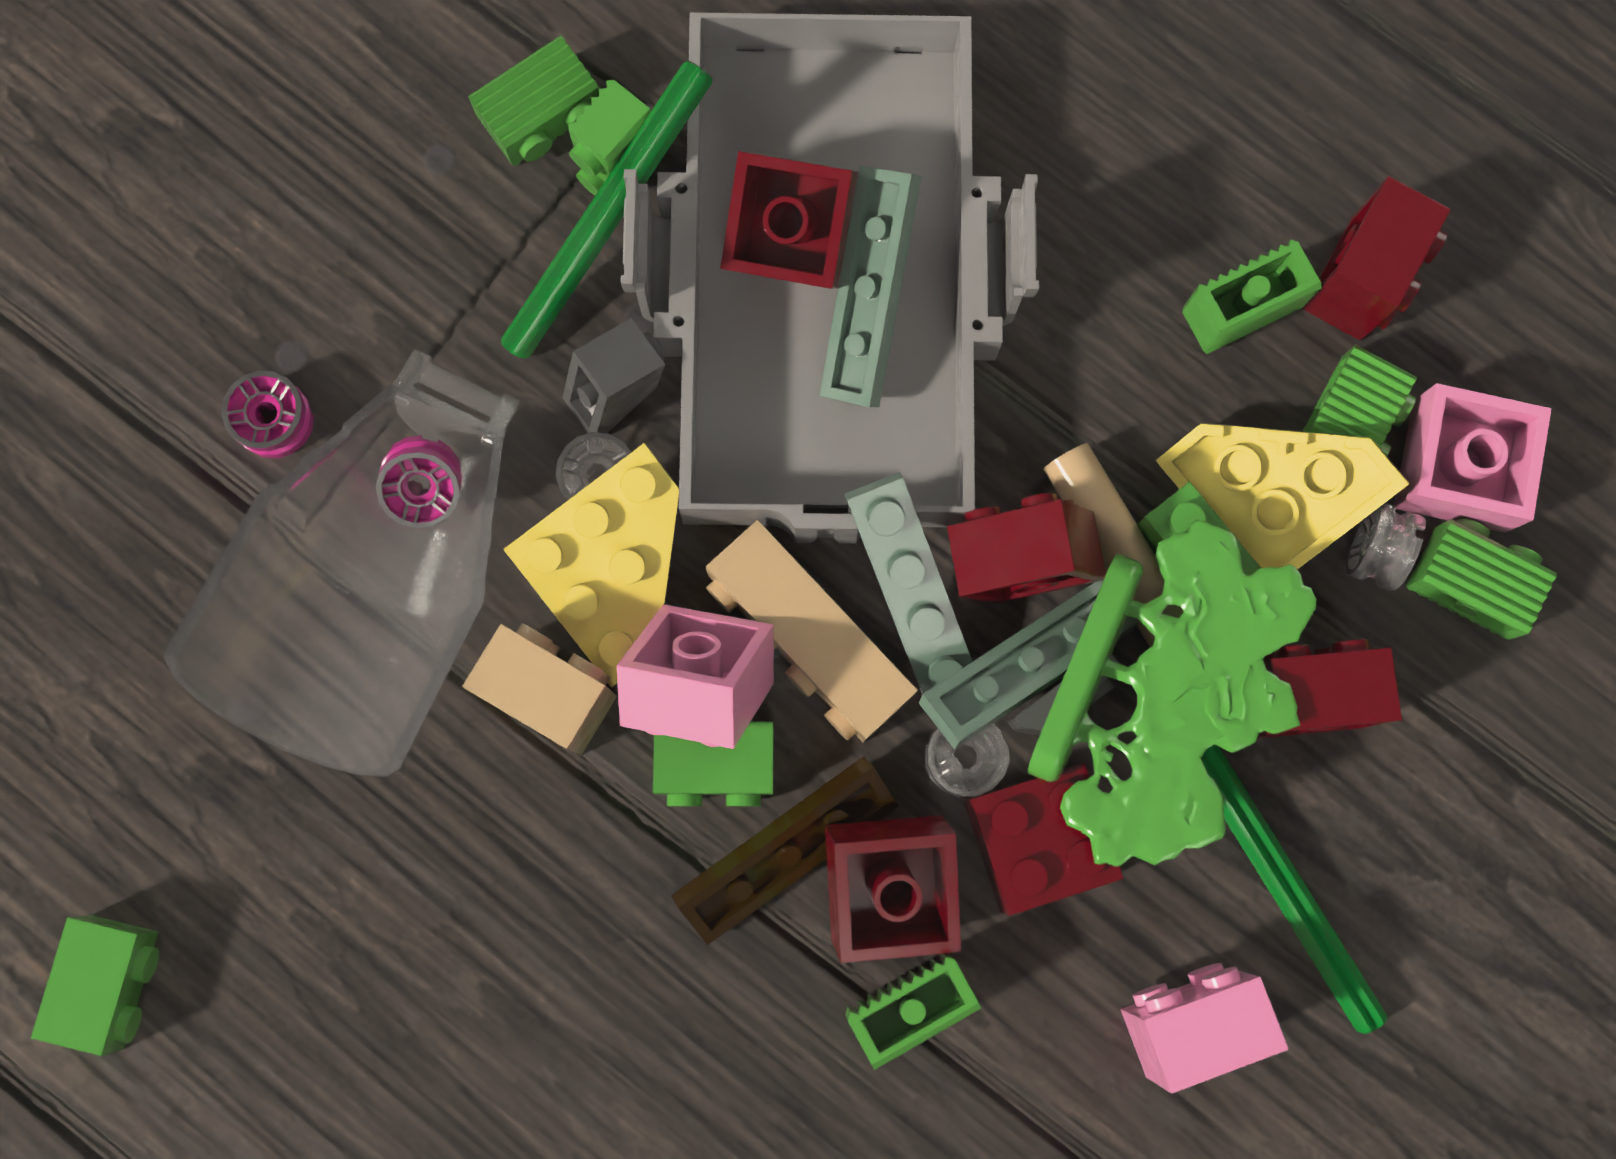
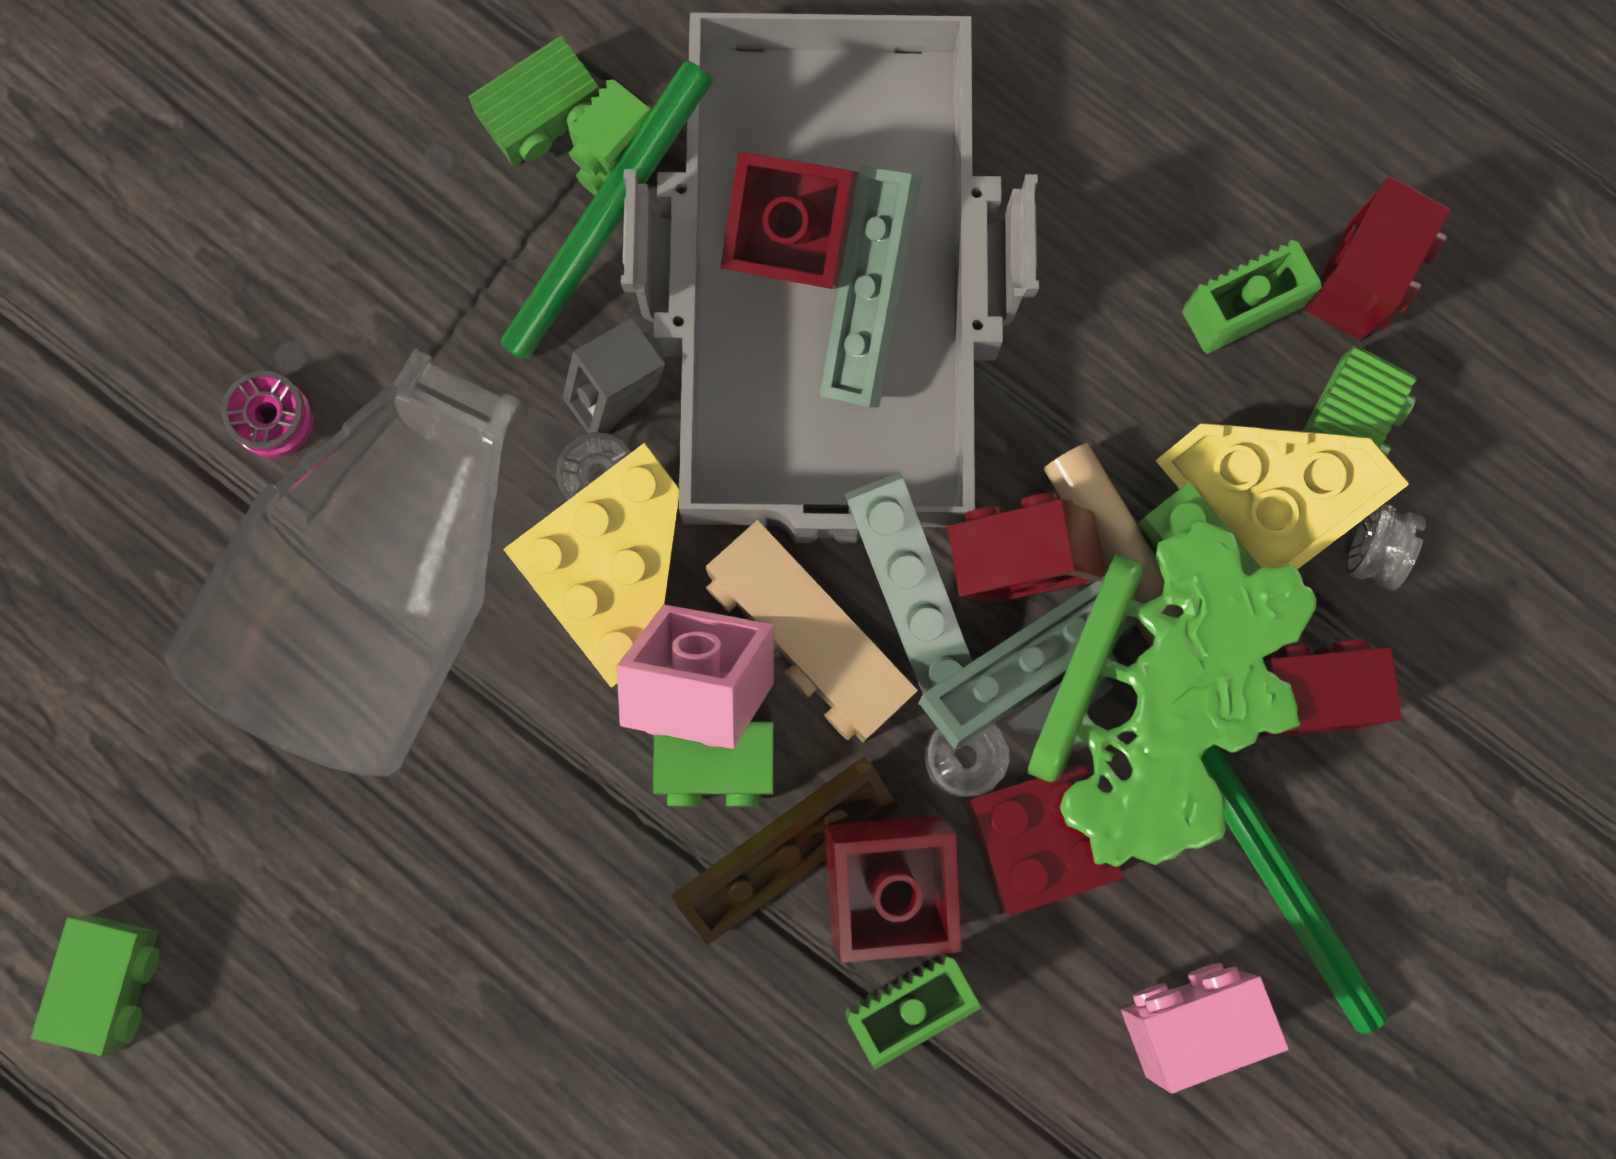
dark pink wheel [375,435,463,529] -> none
tan brick [462,623,617,755] -> none
bright pink brick [1394,383,1552,533] -> none
bright green brick [1406,518,1557,640] -> none

